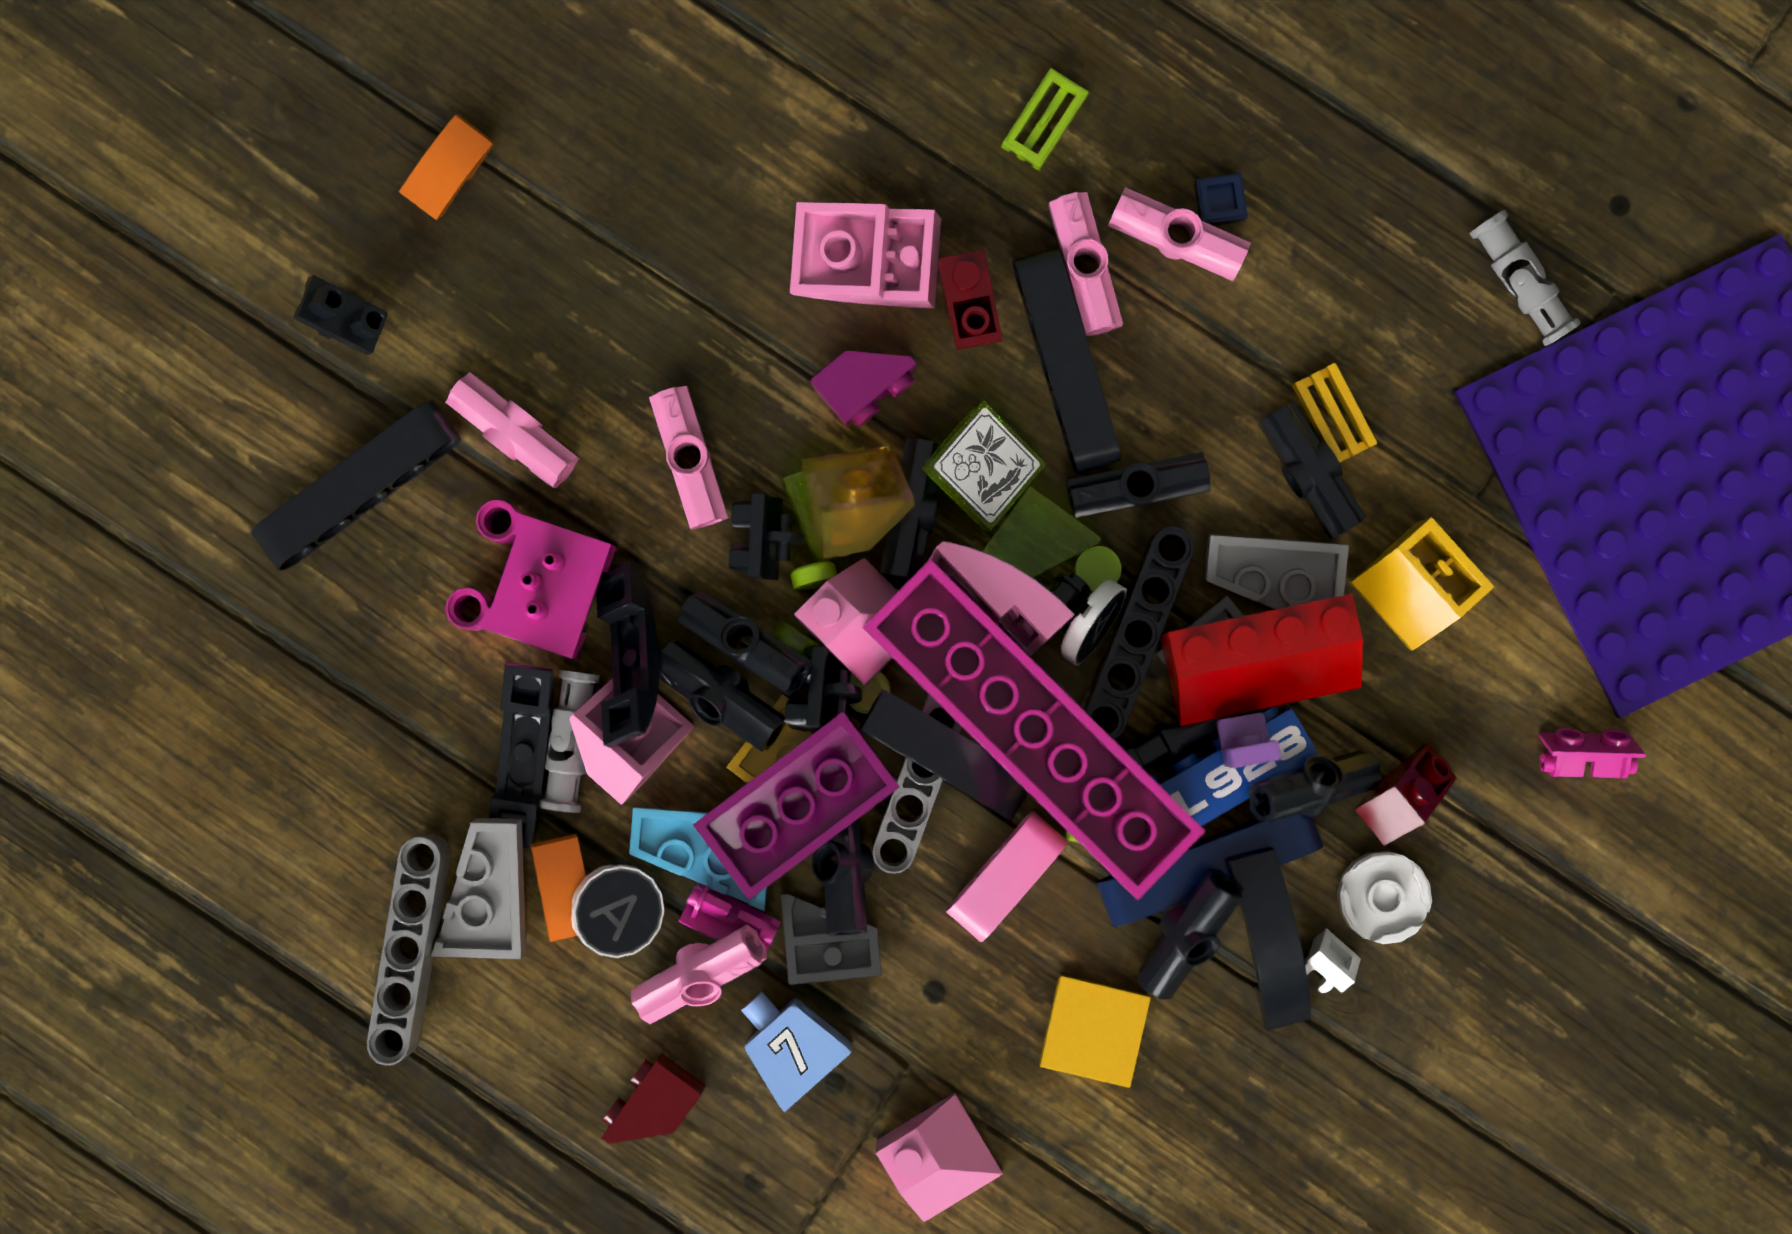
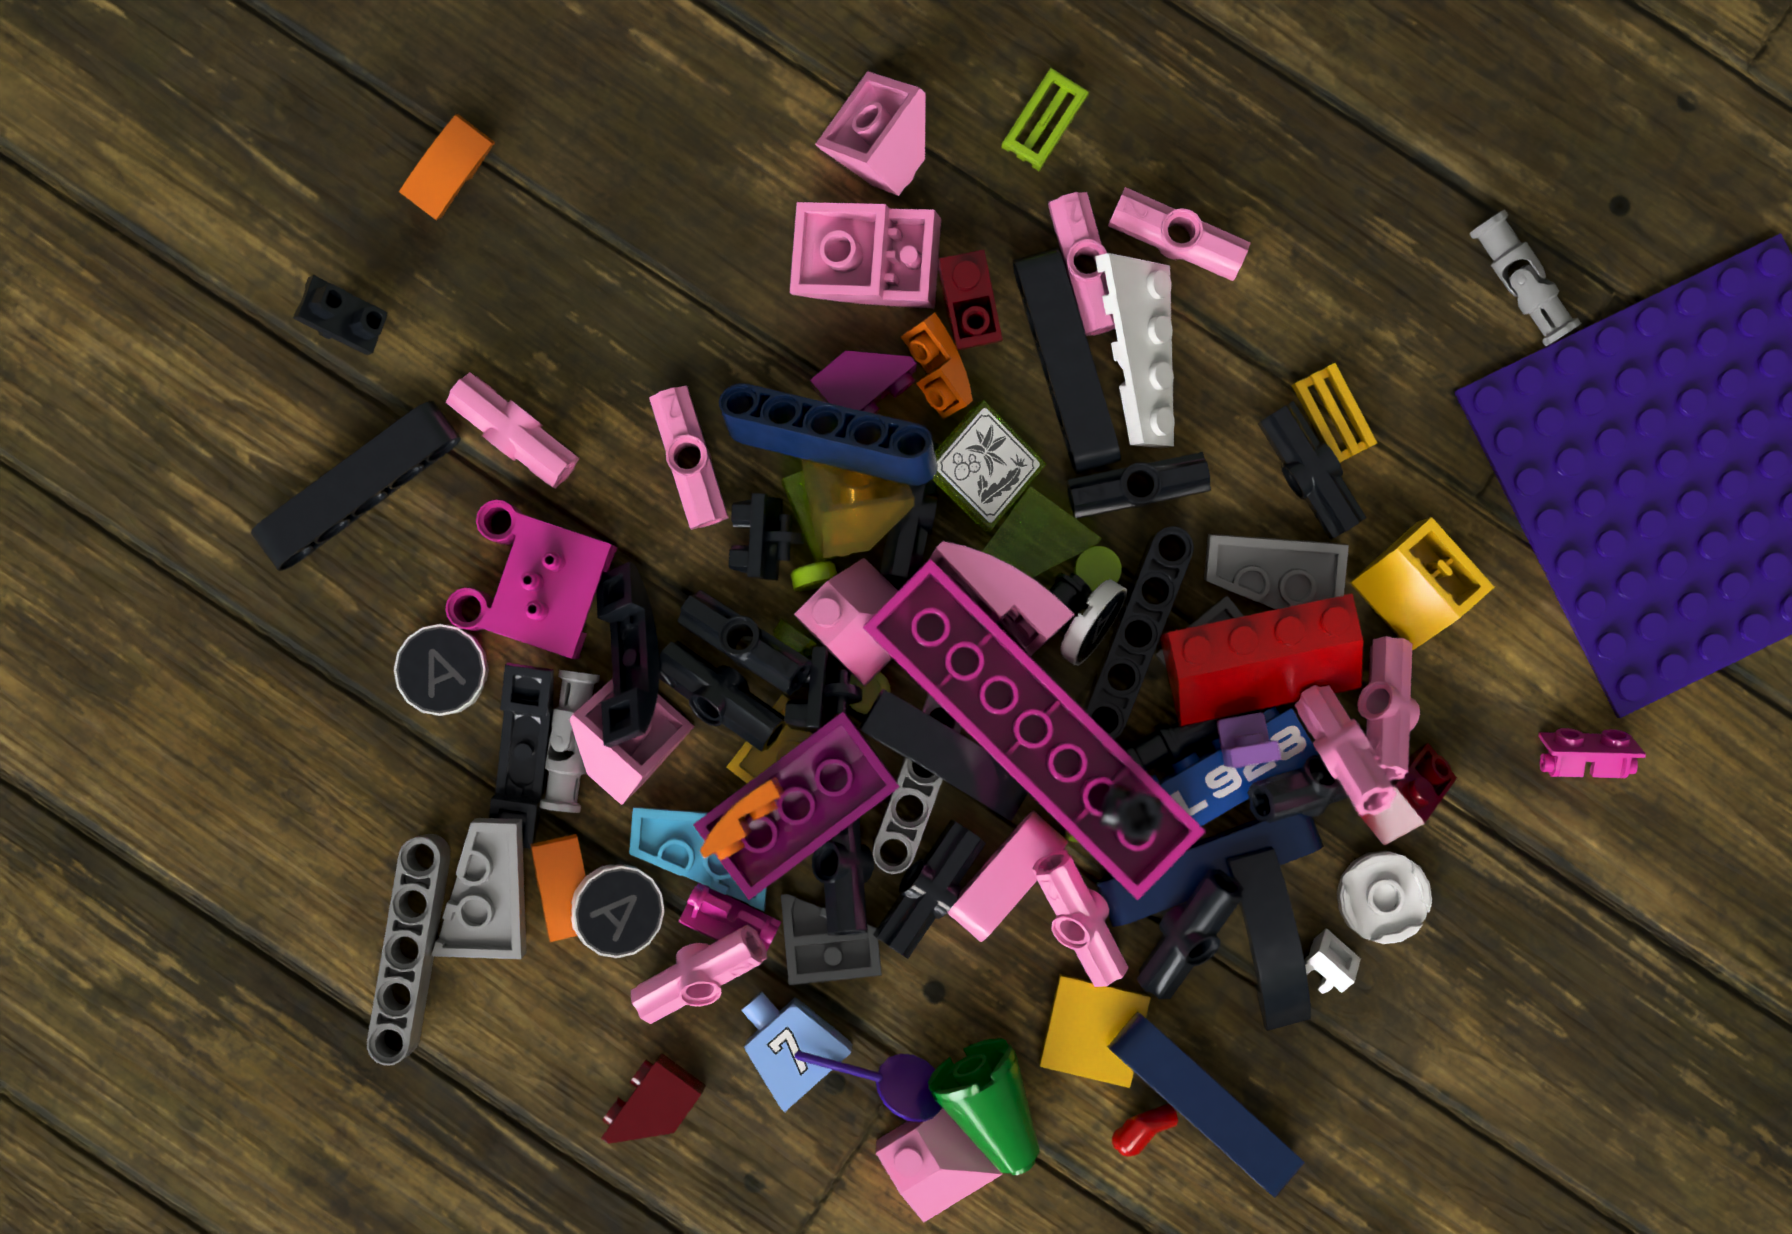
dark blue tile [1194,173,1248,226] -> none
none -> black tile [394,624,489,716]
none -> orange slope [700,777,784,860]
none -> dark blue beam [719,383,938,486]
none -> dark purple piece [794,1051,942,1122]
none -> bright pink slope [816,71,926,196]
none -> black piece [873,819,986,959]
none -> orange slope [901,312,973,420]
none -> green cone [928,1038,1040,1175]
none -> bright pink piece [1032,850,1129,987]
none -> white wing [1095,253,1175,448]
none -> black piece [1099,782,1164,841]
none -> dark blue beam [1107,1011,1305,1198]
none -> red arm [1112,1104,1178,1157]
none -> bright pink piece [1295,685,1397,815]
none -> bright pink piece [1357,636,1420,781]

